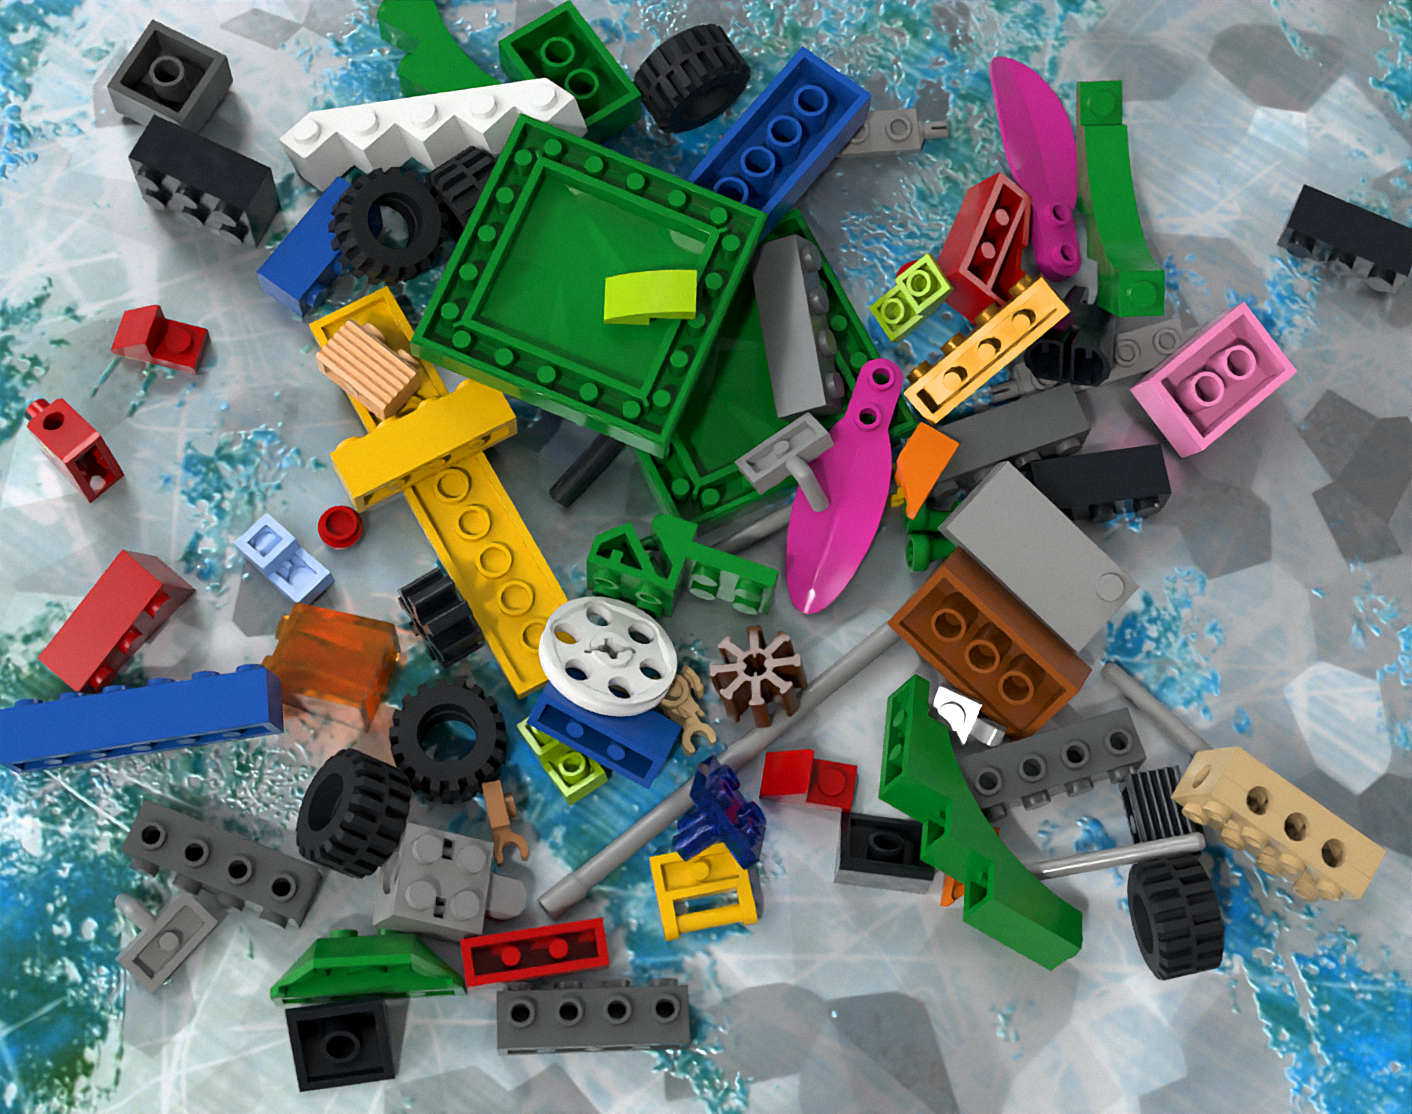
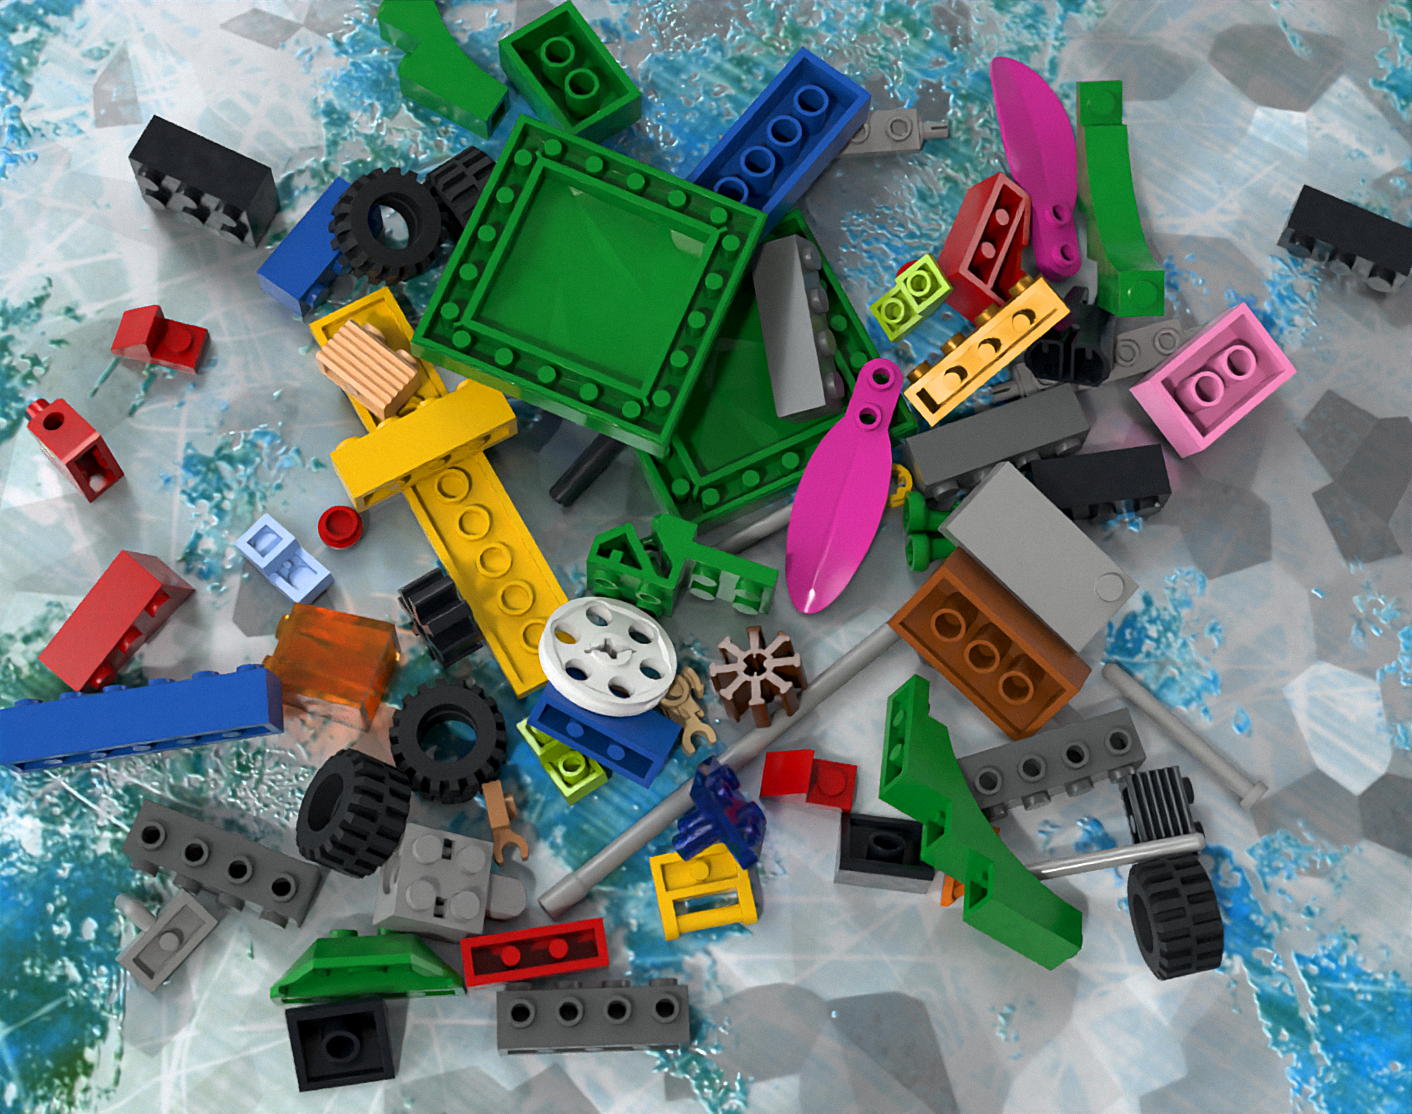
dark grey brick [107,19,233,134] -> none
white brick [279,78,588,192] -> none
lime slope [604,270,697,325] -> none
black tyre [633,24,751,134] -> none
light grey plate [735,412,835,512] -> none
orange slope [894,422,960,520] -> none
plate [928,684,1007,748] -> none
tan brick [1171,746,1387,903] -> none

